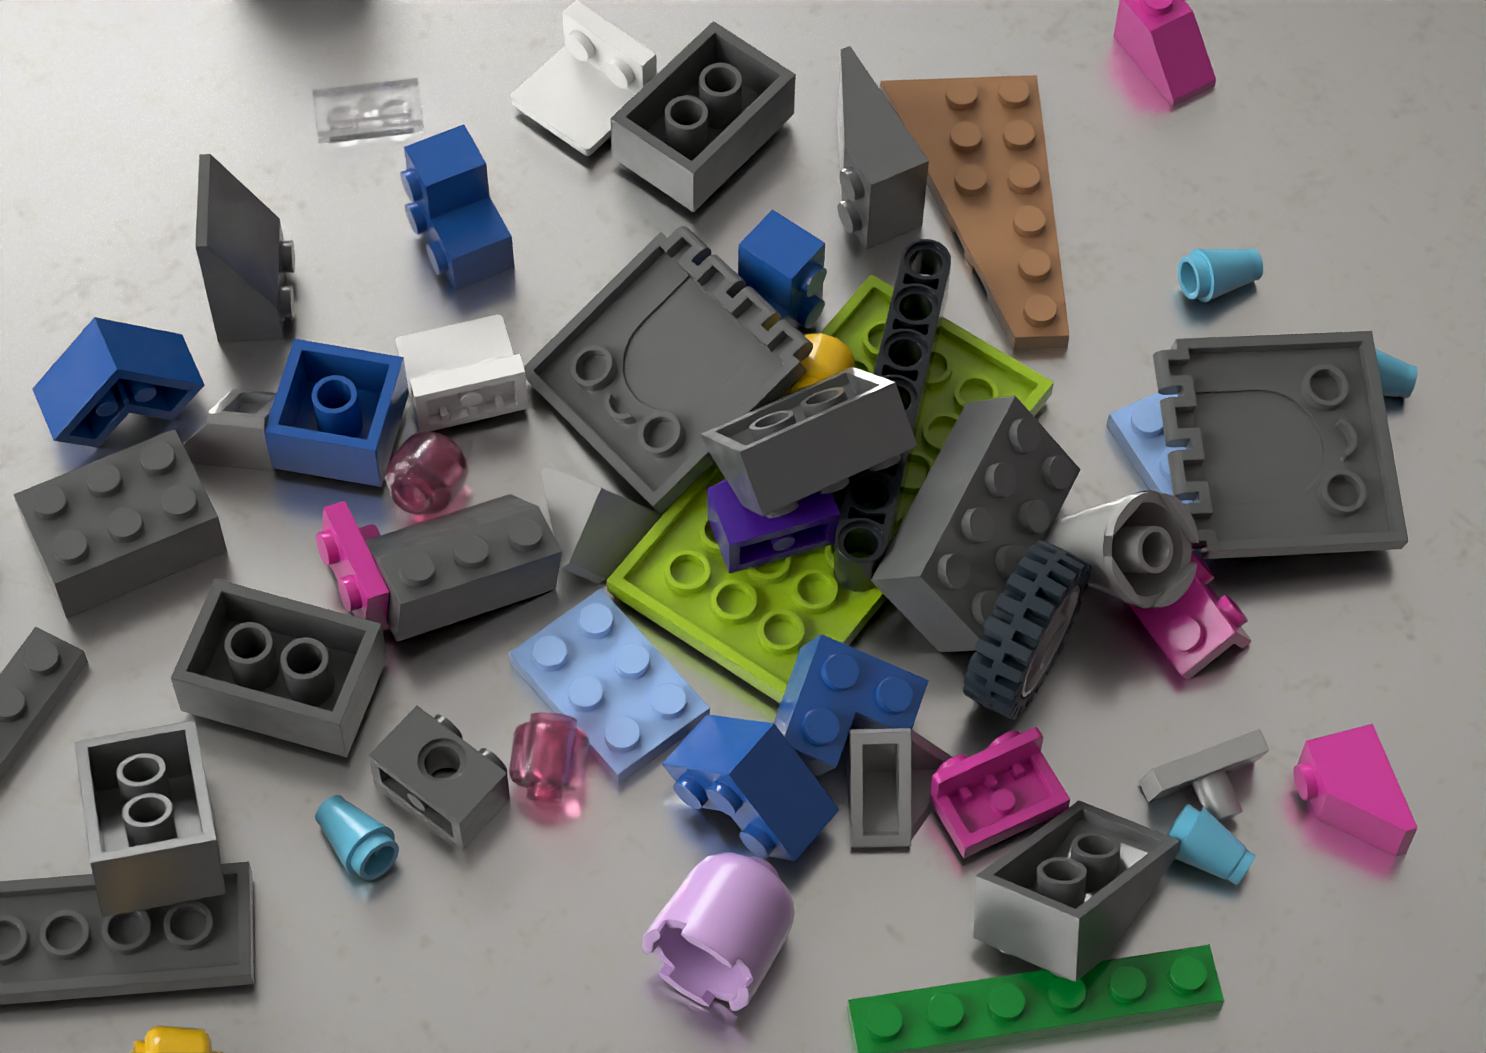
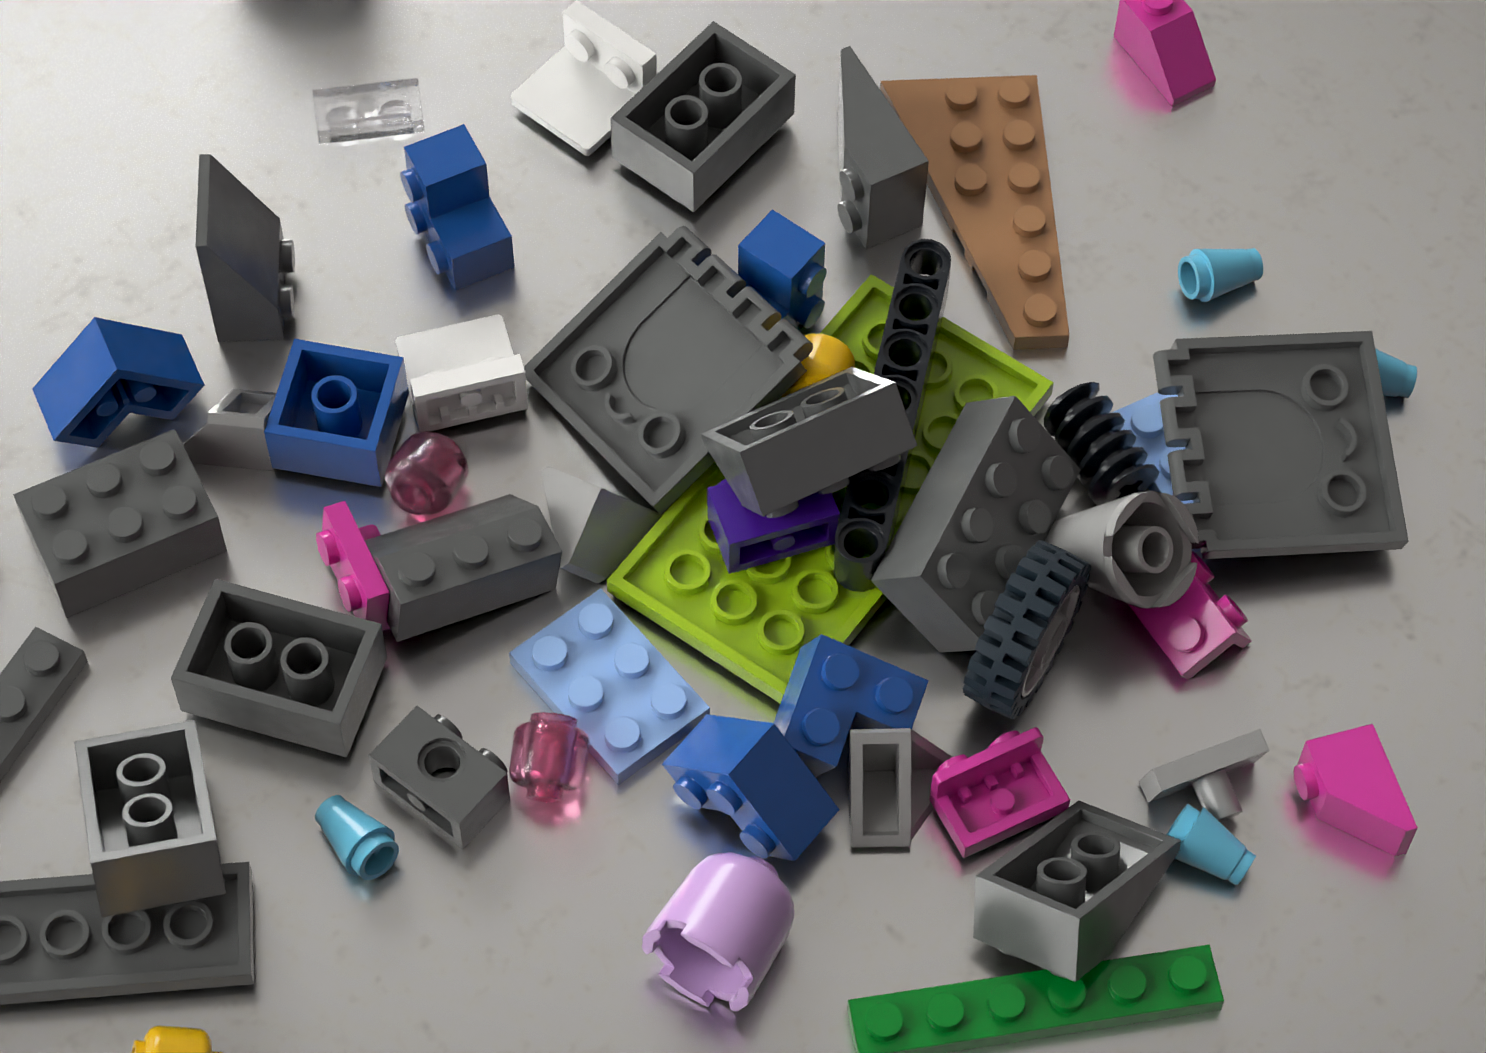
none -> black piece [1044,382,1159,505]

